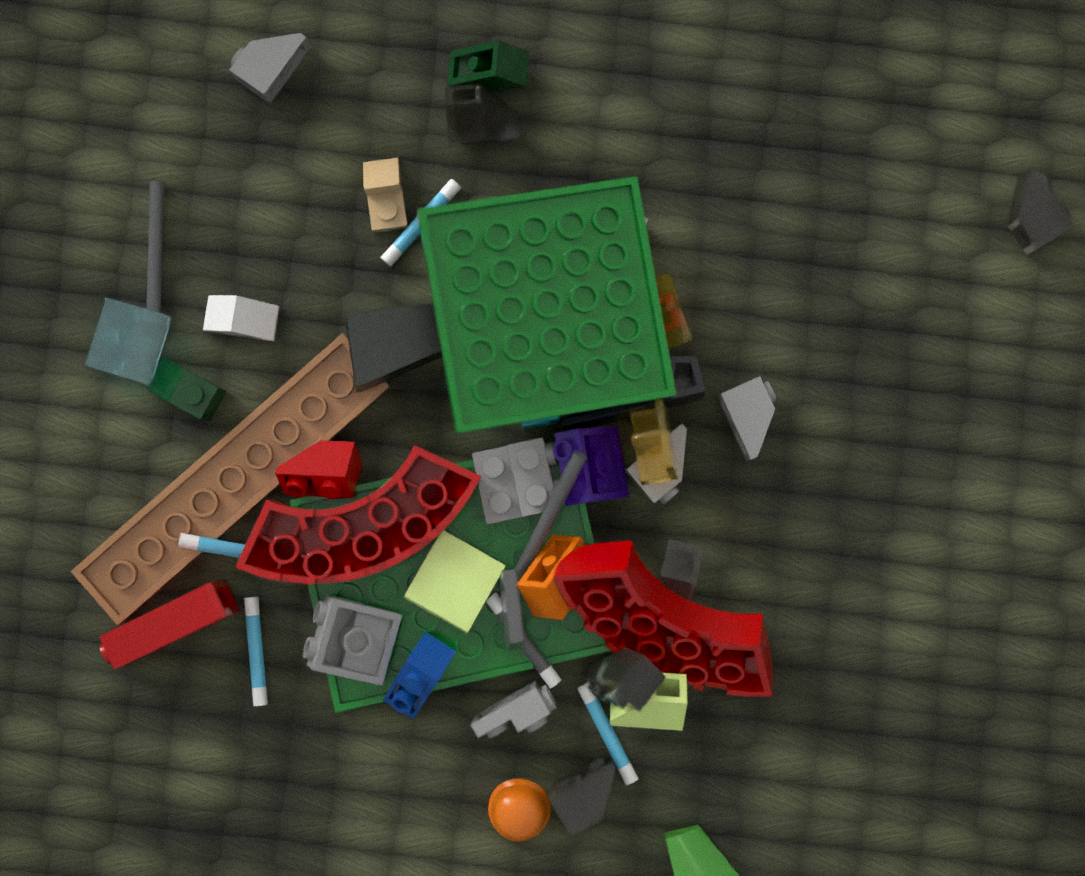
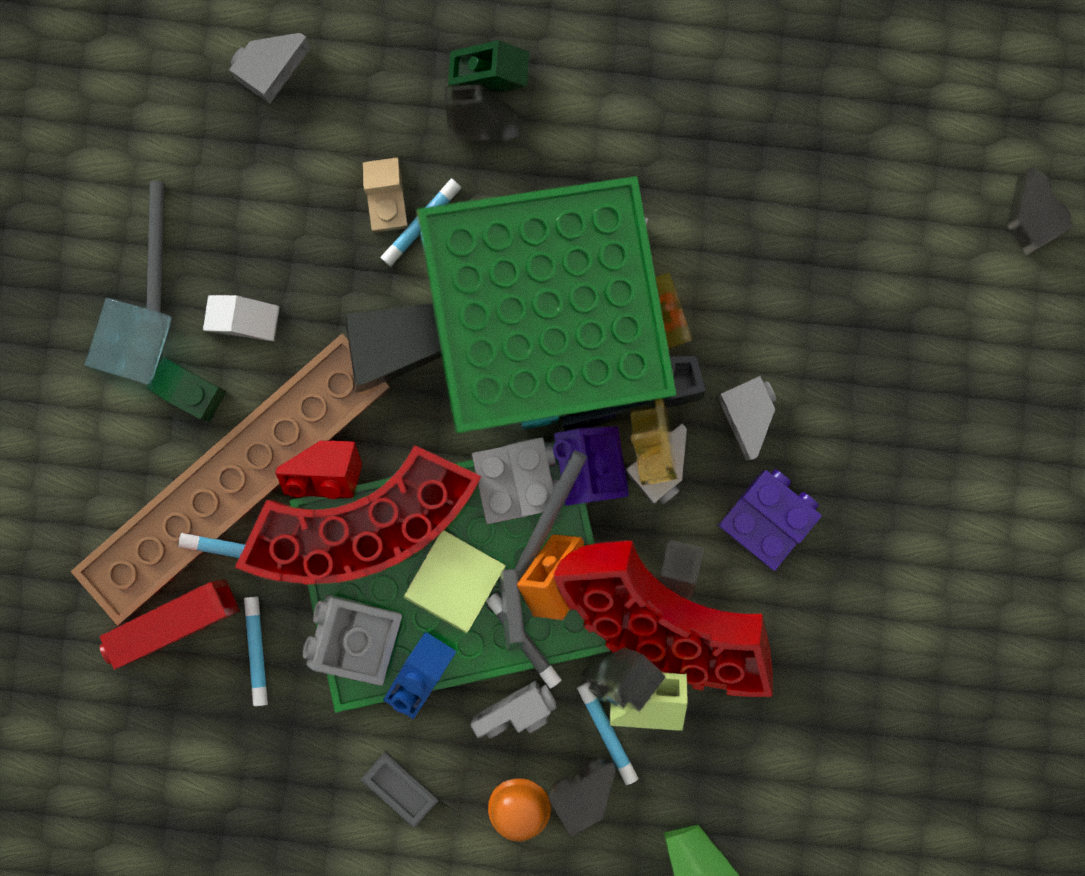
none -> dark grey tile [361,751,439,828]
none -> dark purple plate [717,469,822,571]

